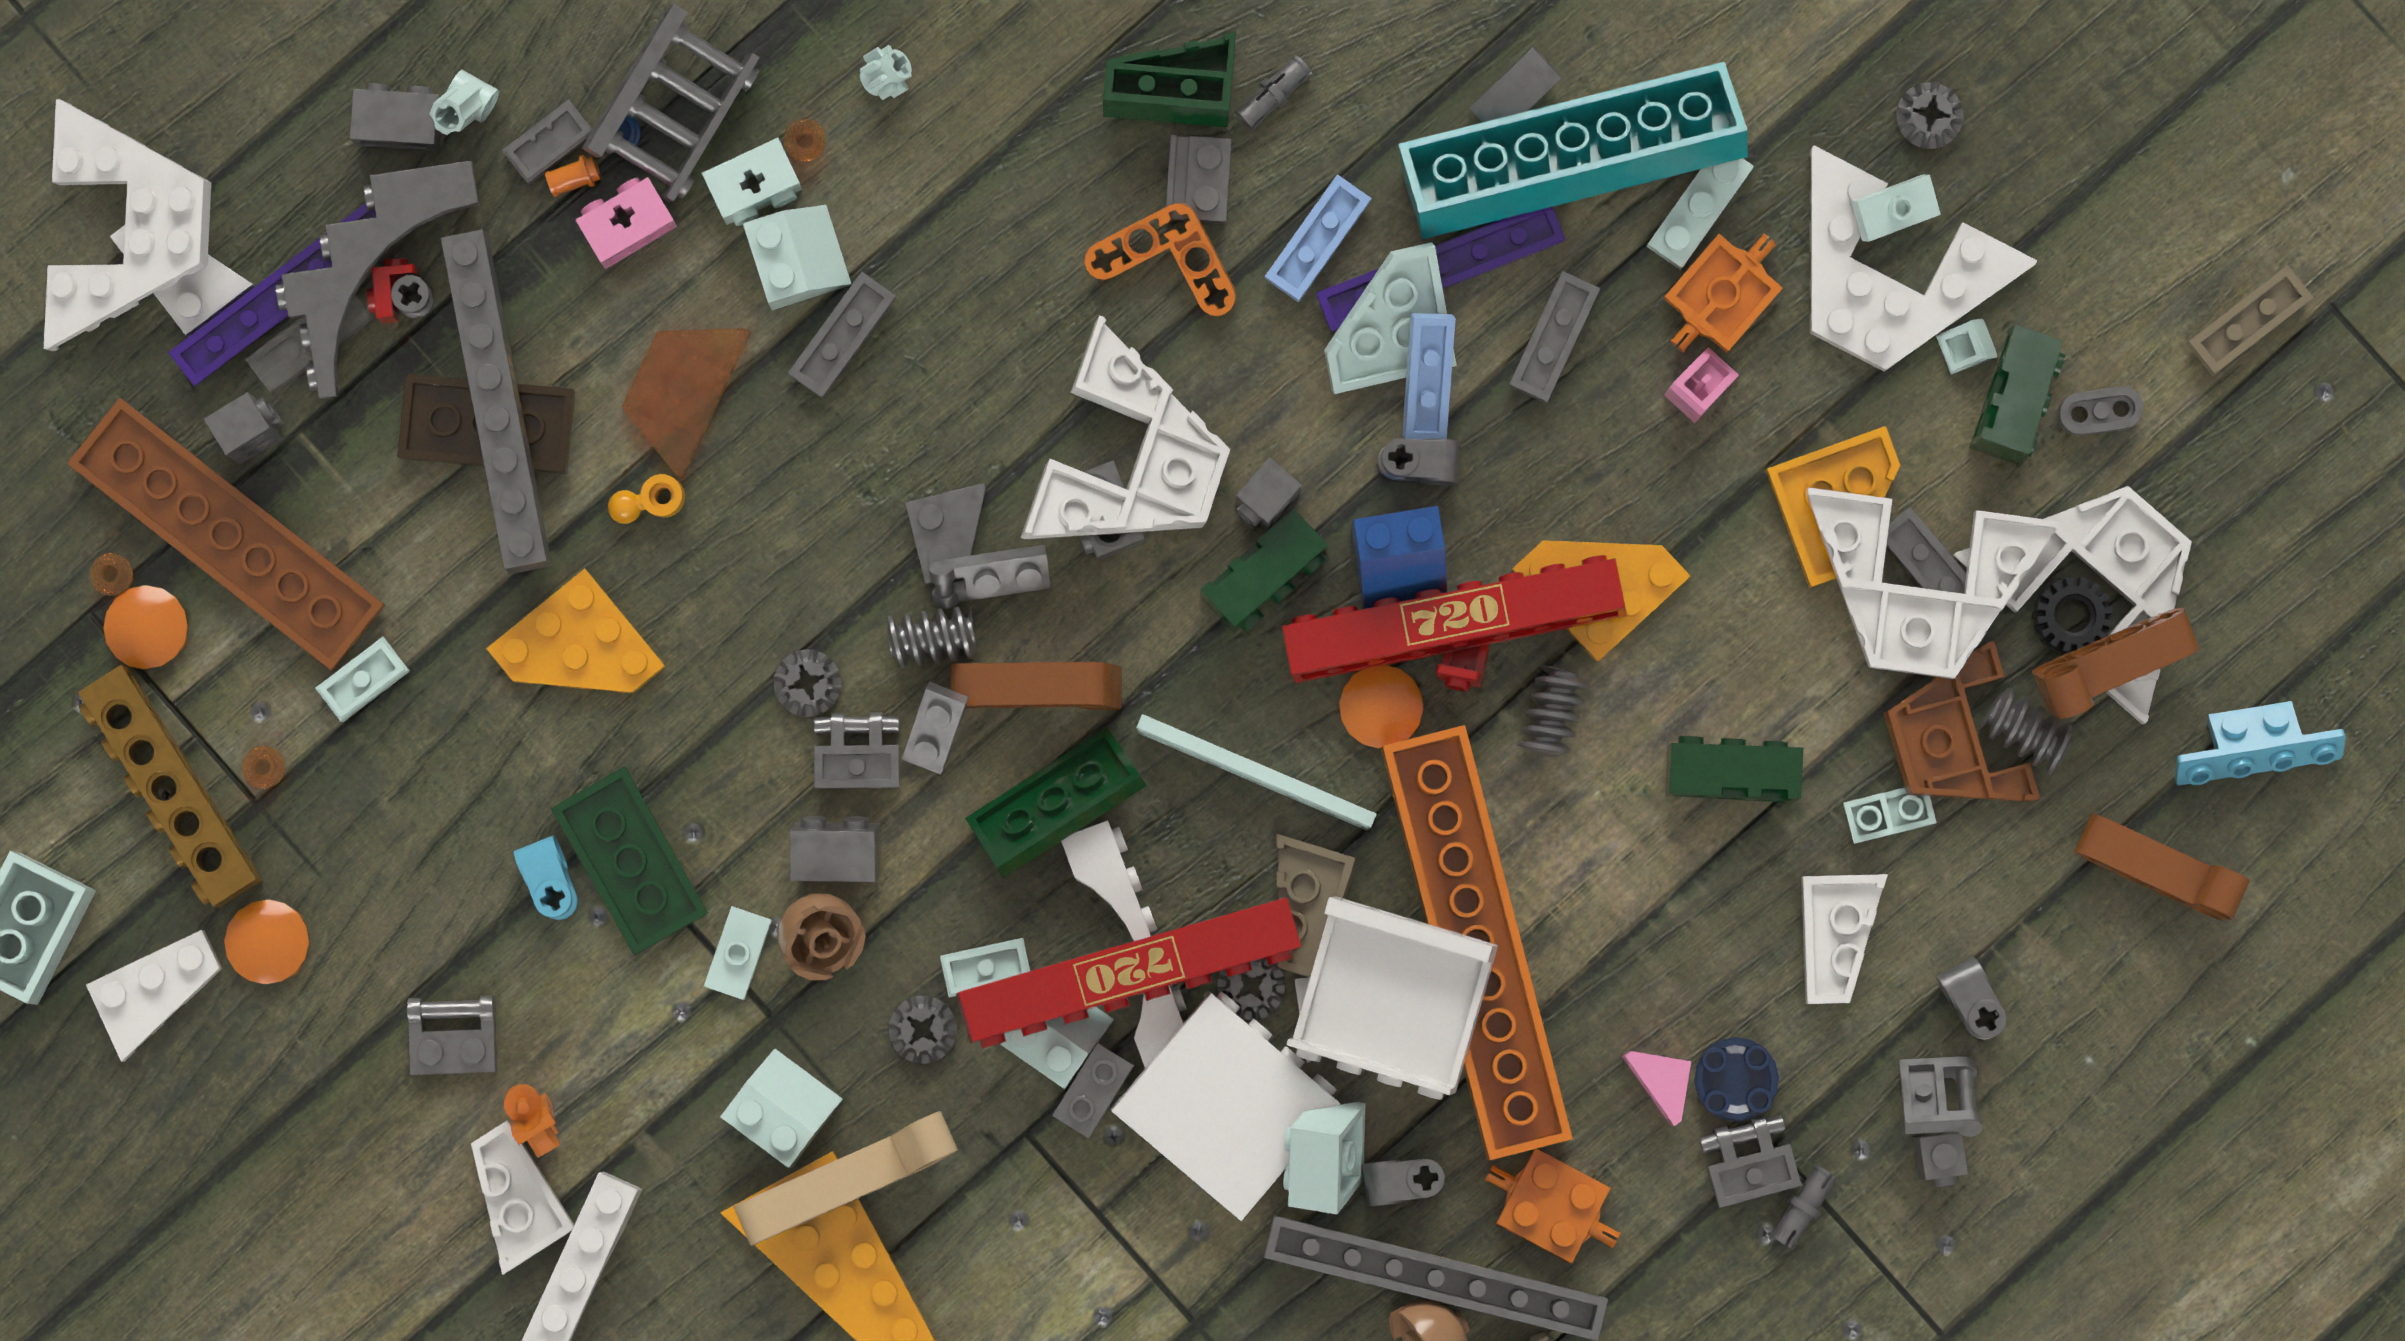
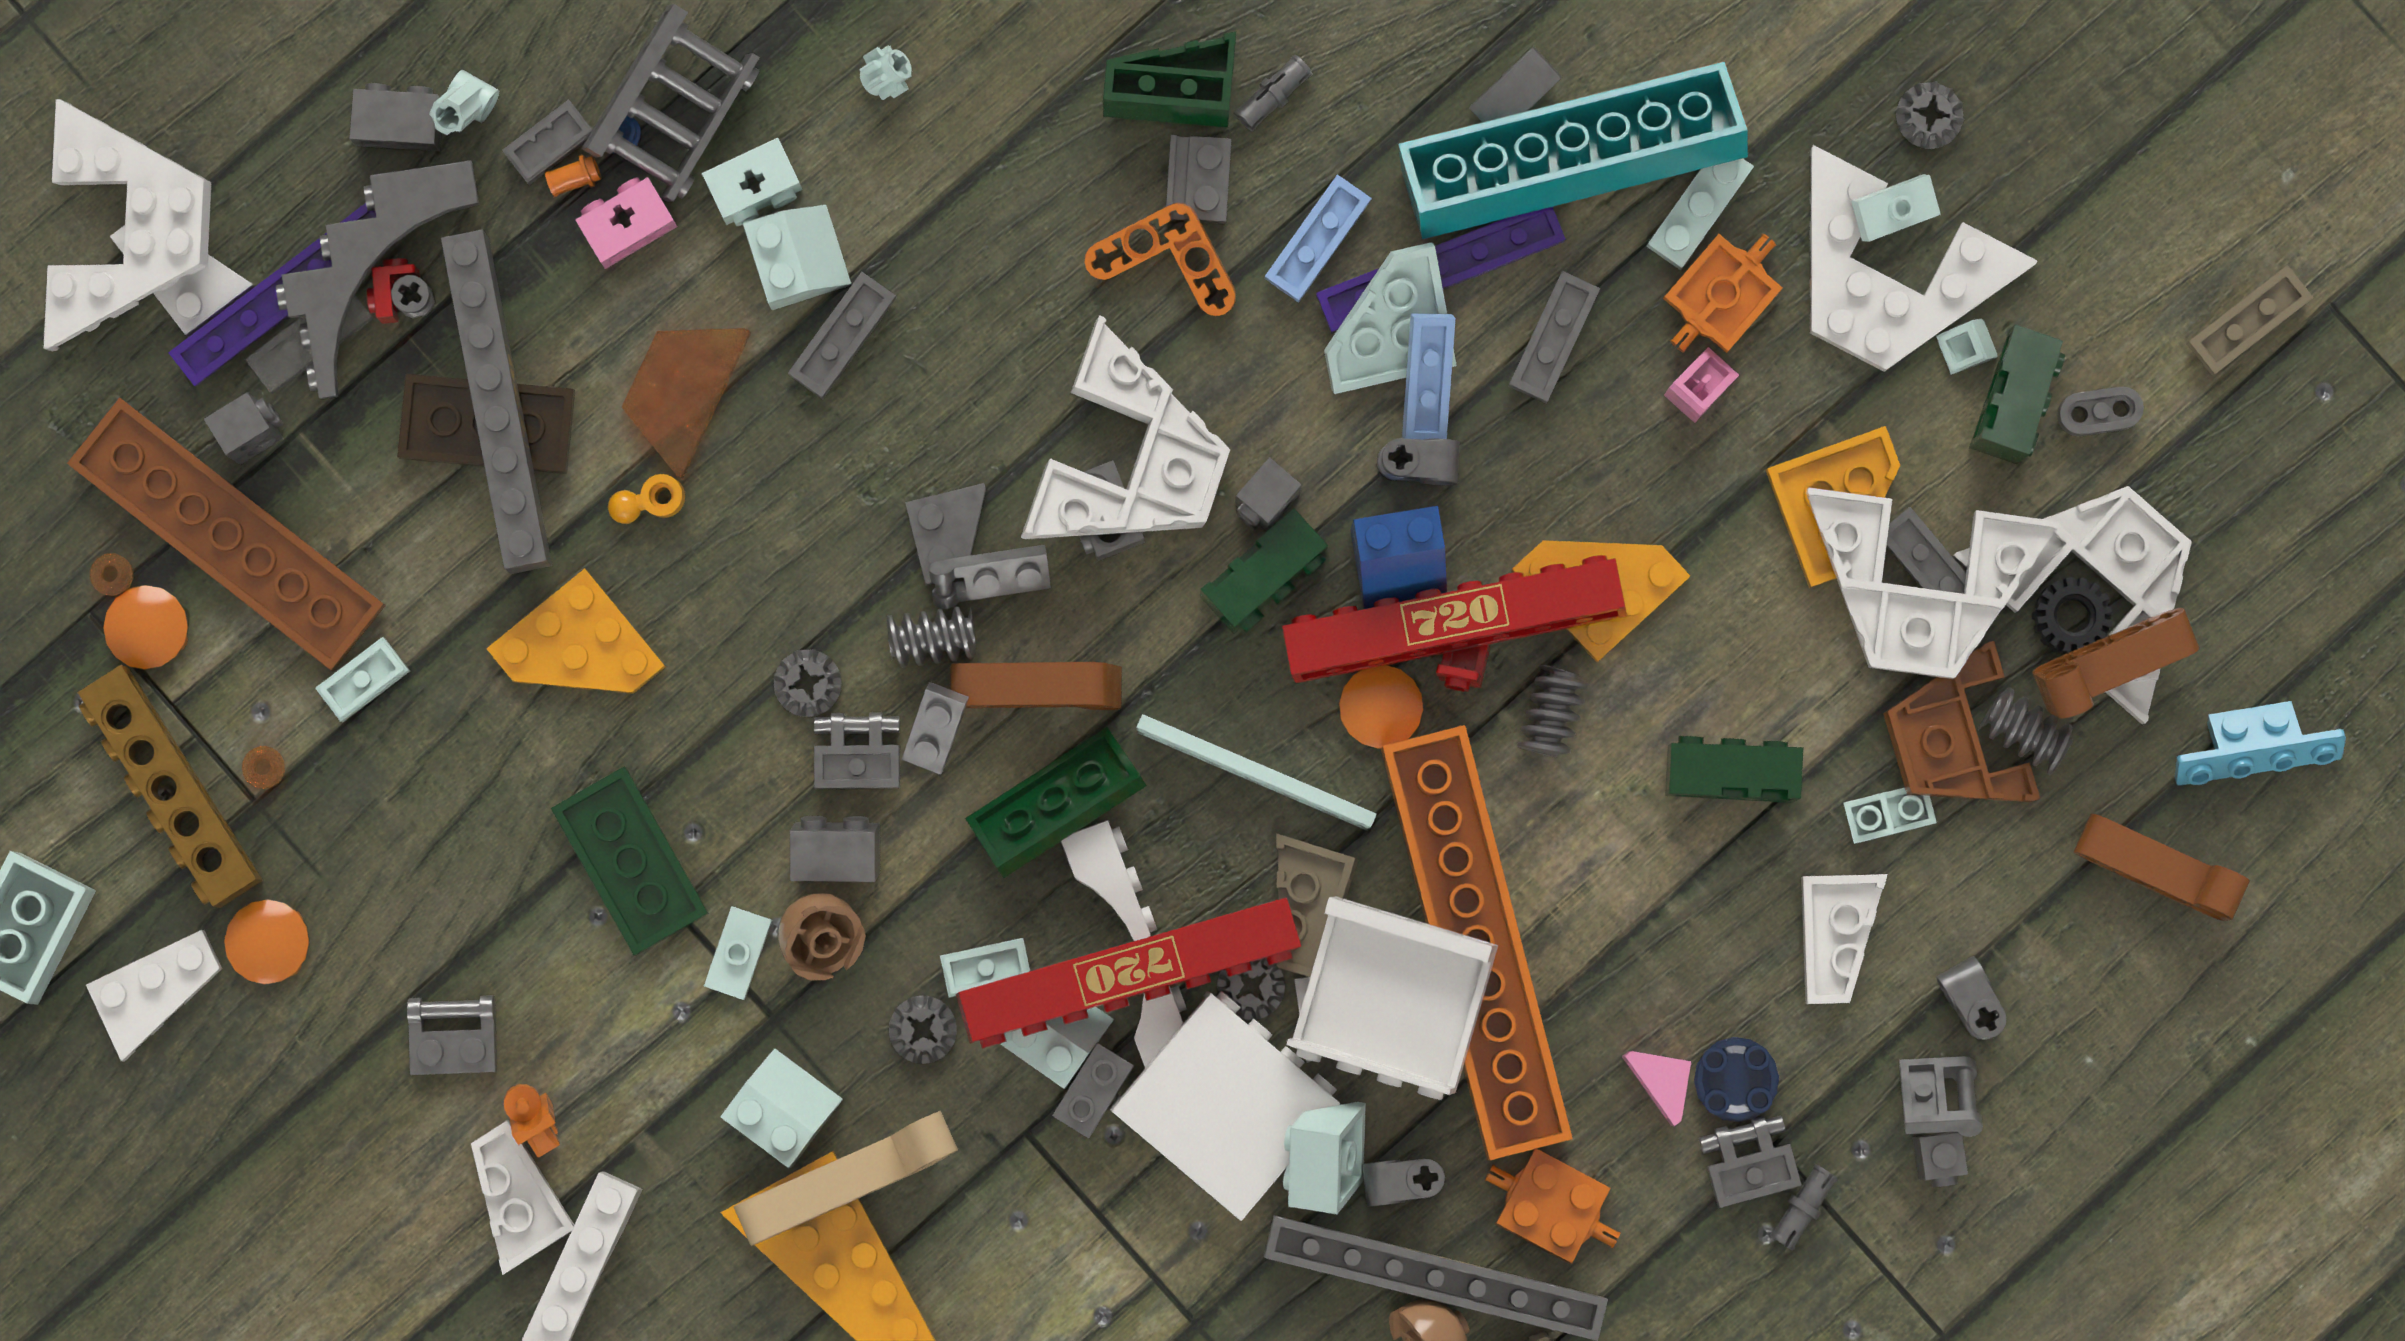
medium azure piece [514,835,578,920] -> none
clear orange plate [784,119,826,162] -> none

